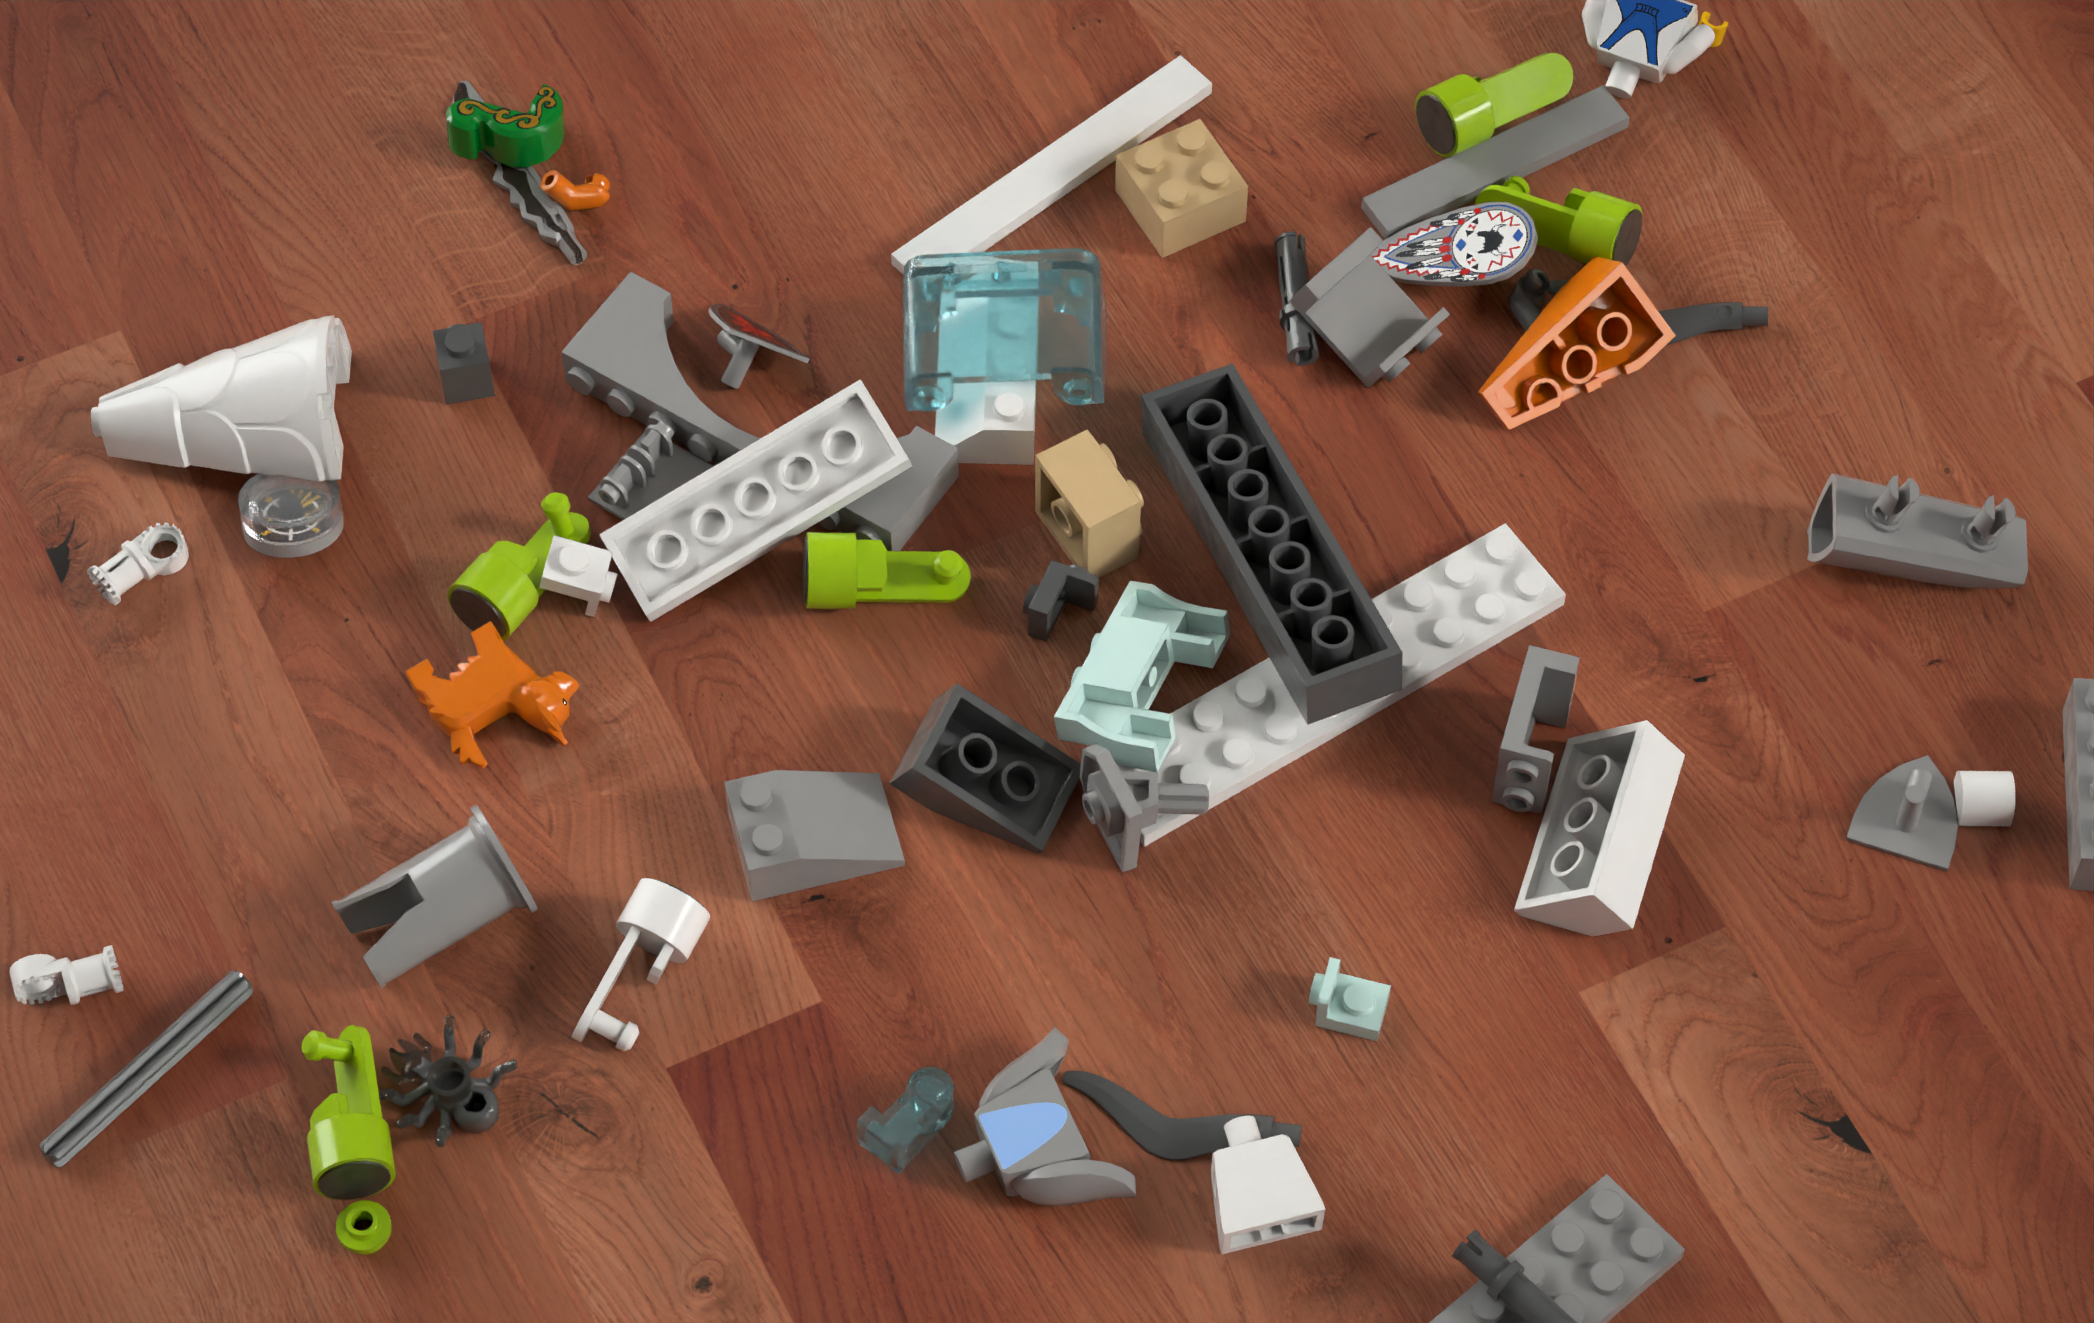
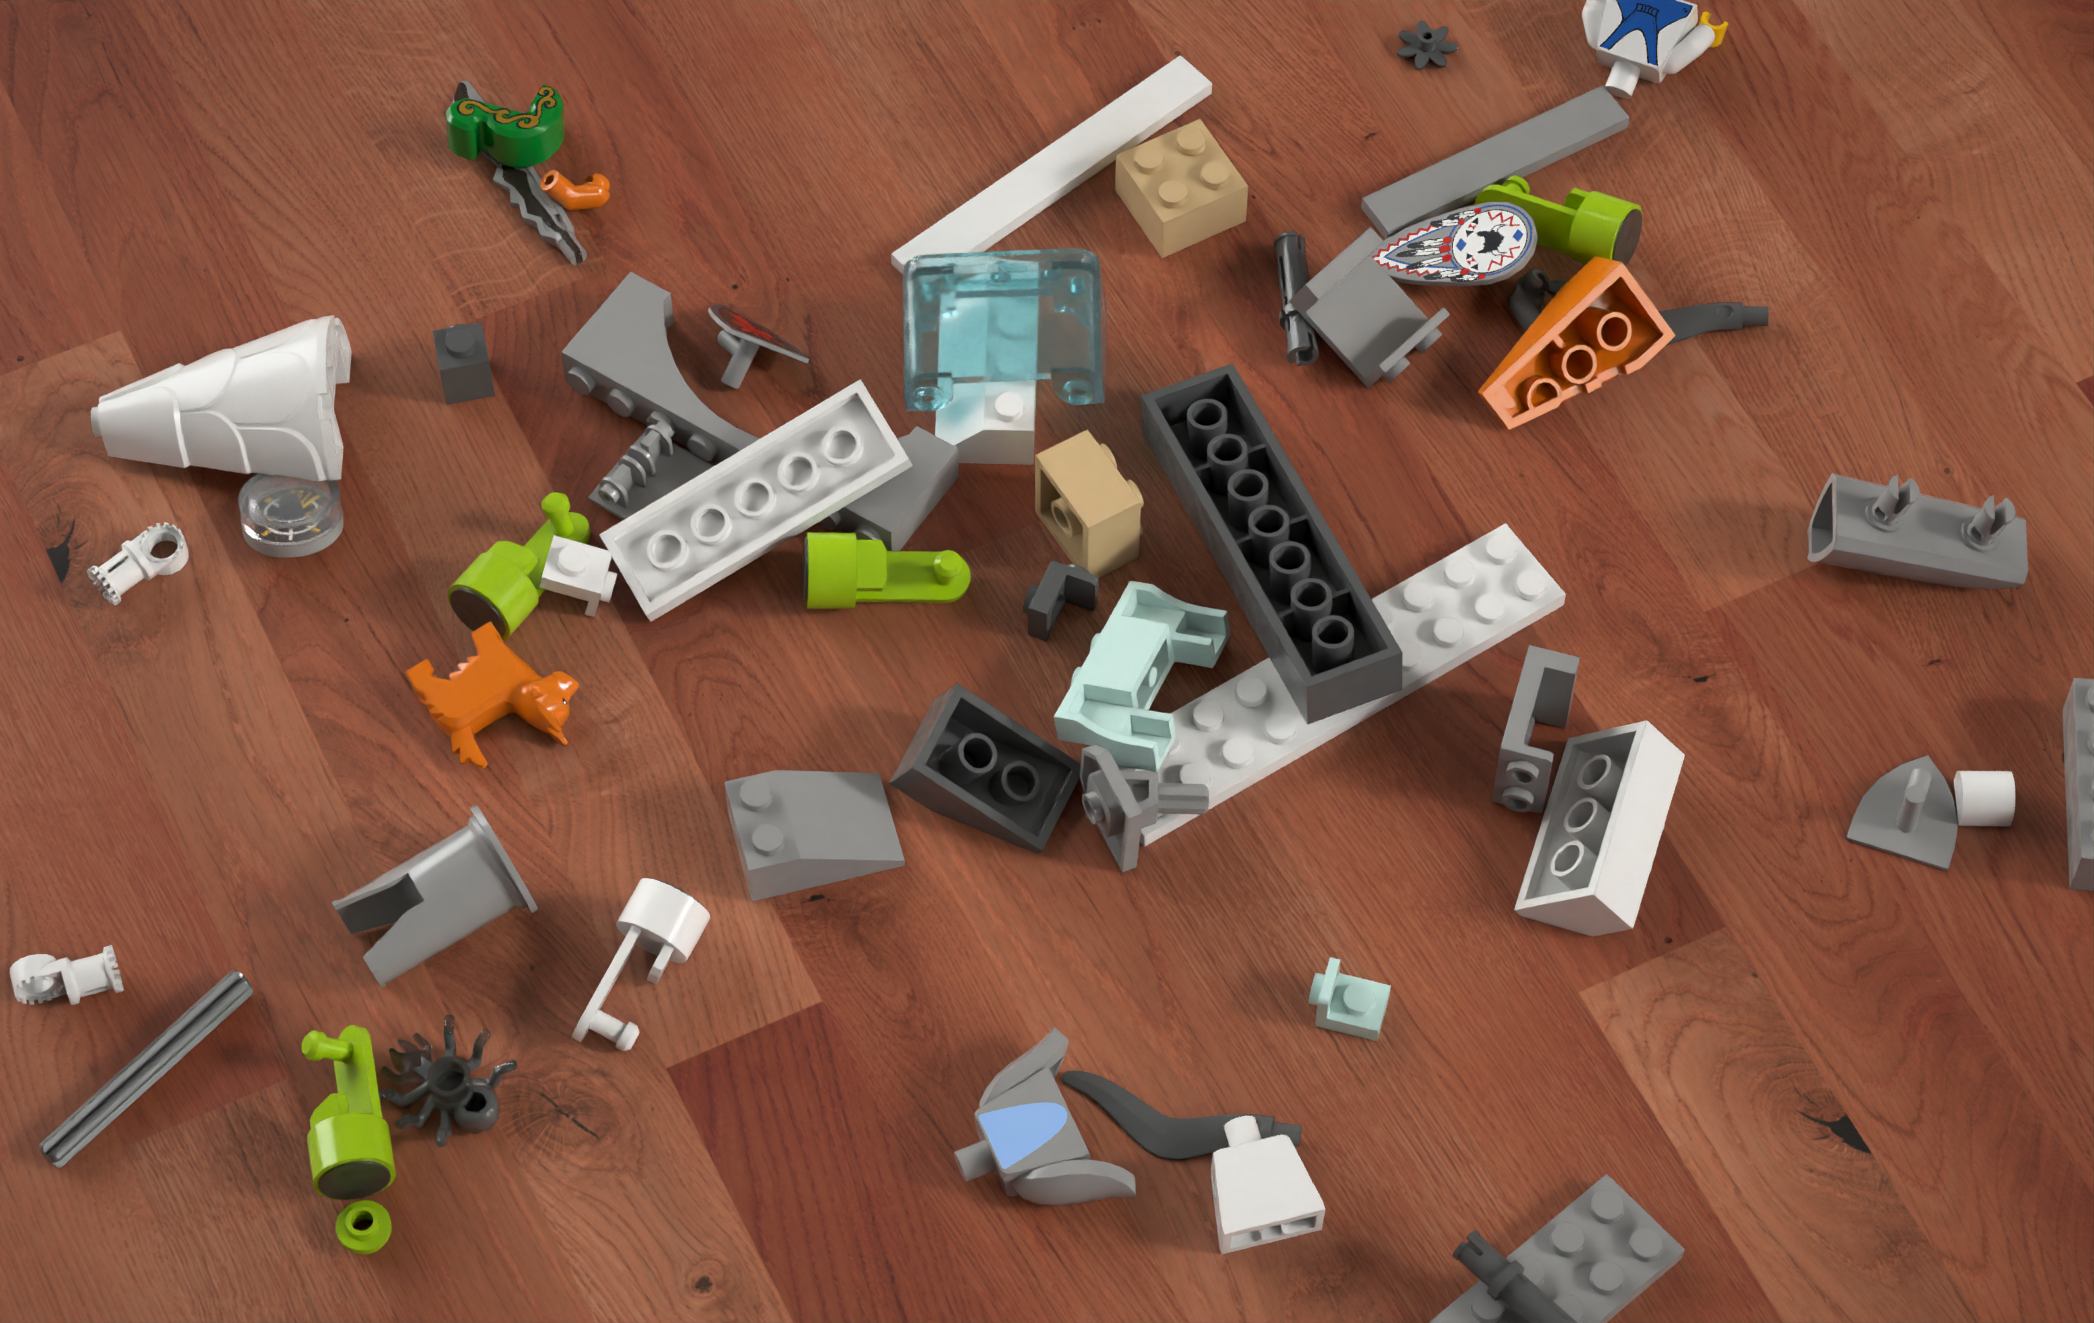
clear light blue leg [857,1067,954,1174] -> none
lime piece [1415,53,1573,158] -> none
none -> dark grey plant [1397,20,1458,70]

